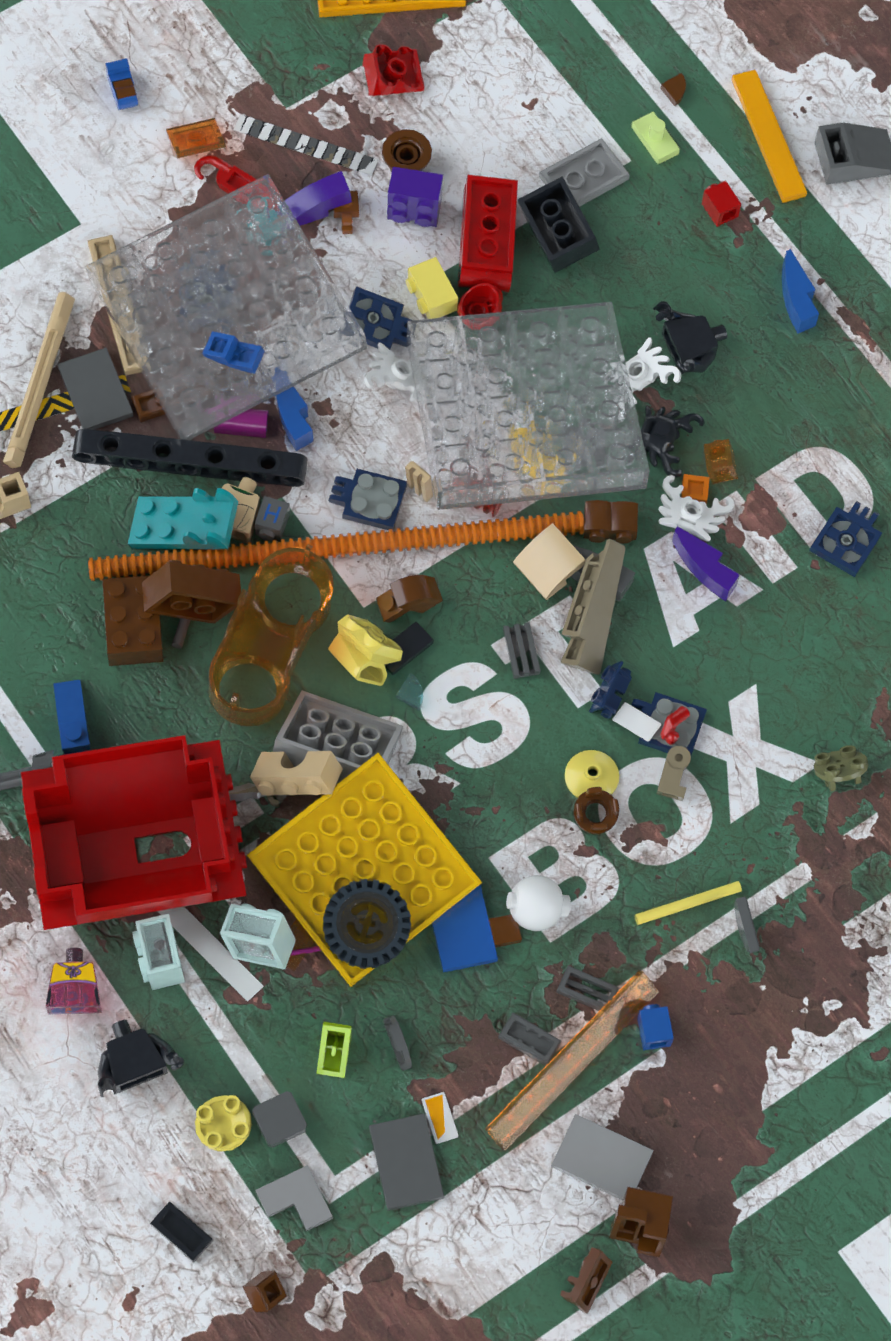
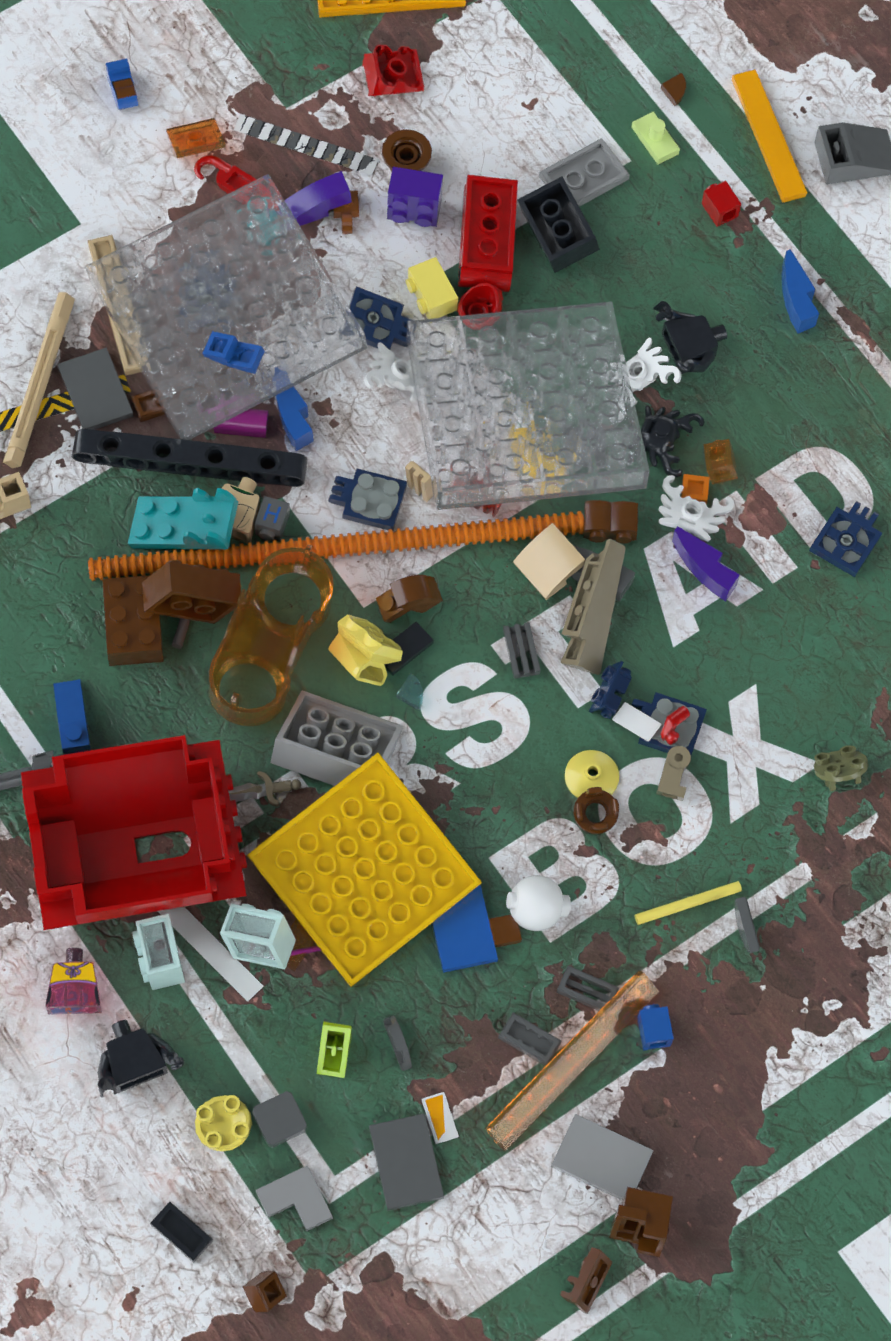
tan arch [250,751,343,796] -> none
wheel [323,879,411,969] -> none

